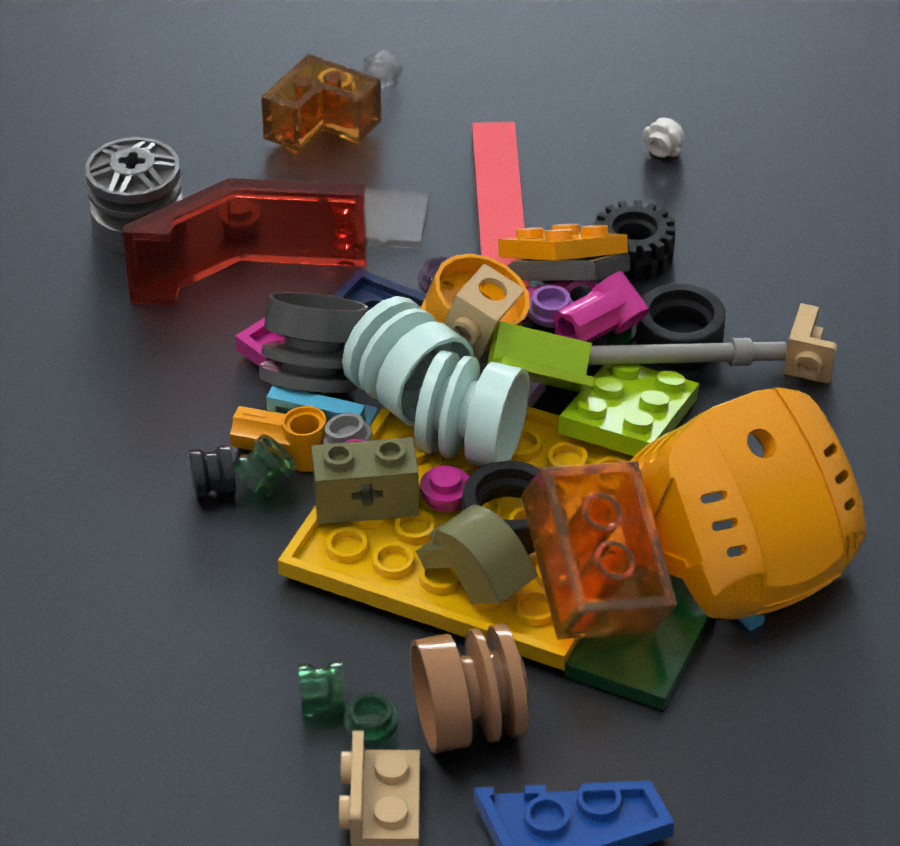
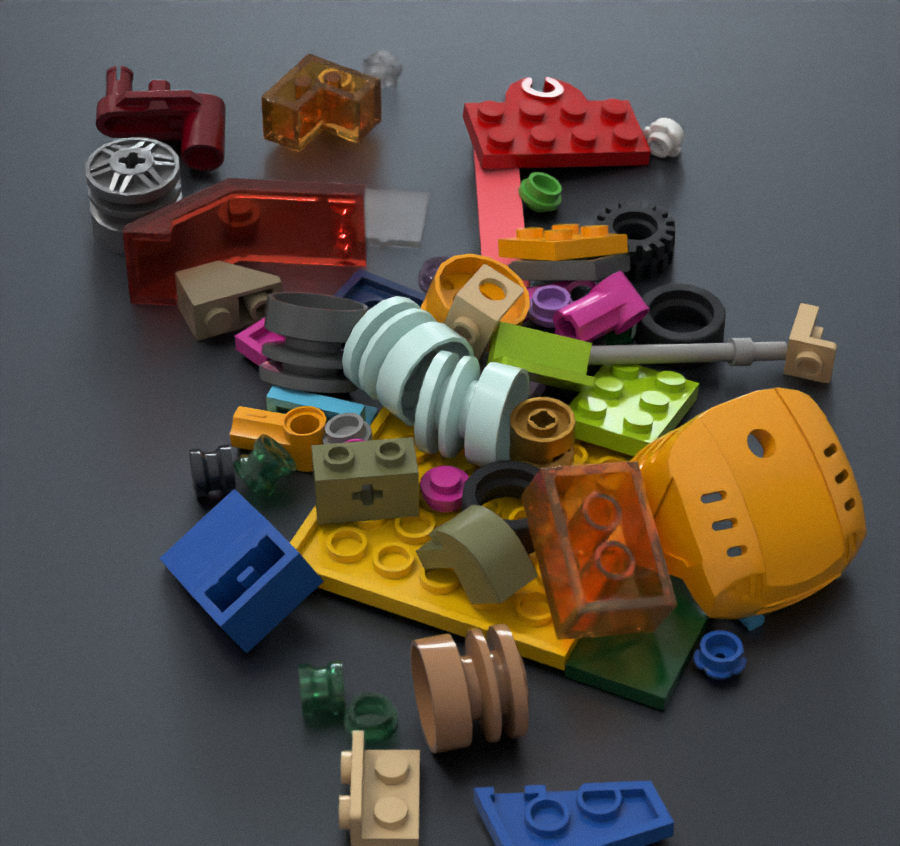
none -> dark red piece [96,66,226,171]
none -> blue slope [159,489,324,654]
none -> dark tan slope [175,261,282,341]
none -> red plate [462,77,651,169]
none -> pearl gold wheel [509,397,576,489]
none -> bright green plate [518,172,562,212]
none -> blue plate [694,630,746,680]

